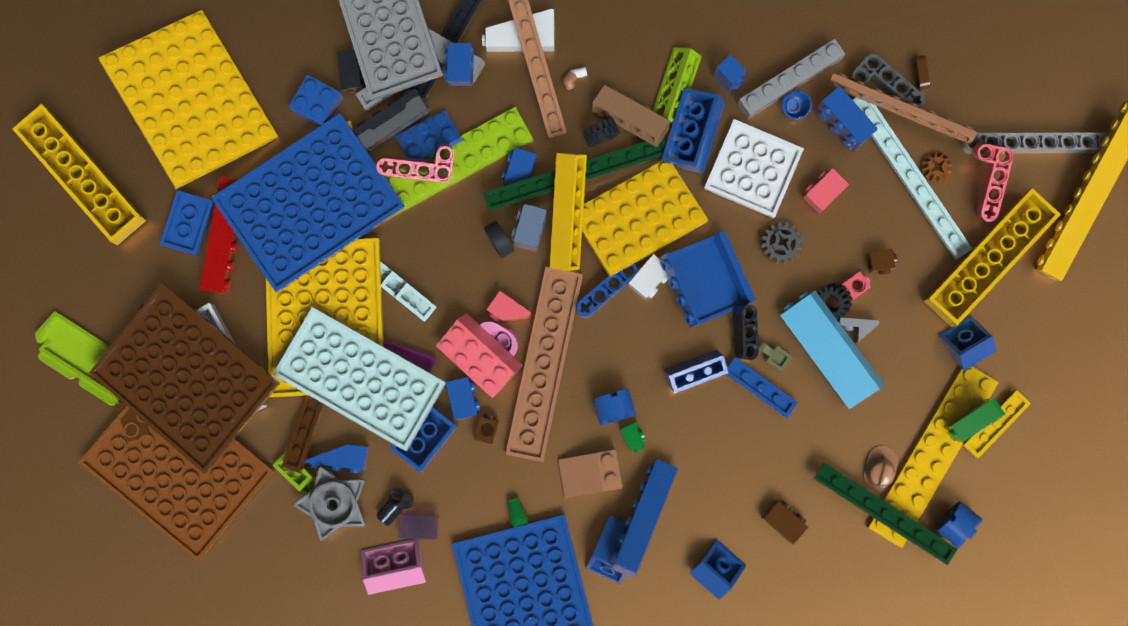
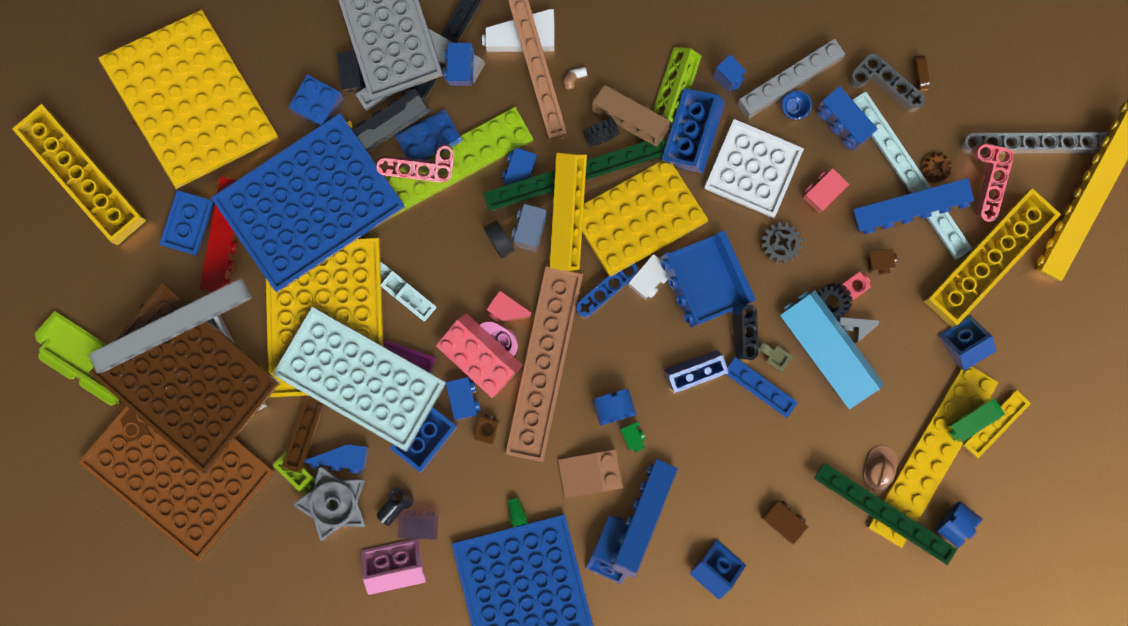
nougat plate [828,73,977,144] -> none
none -> light grey beam [89,279,251,374]
none -> blue brick [853,178,974,235]

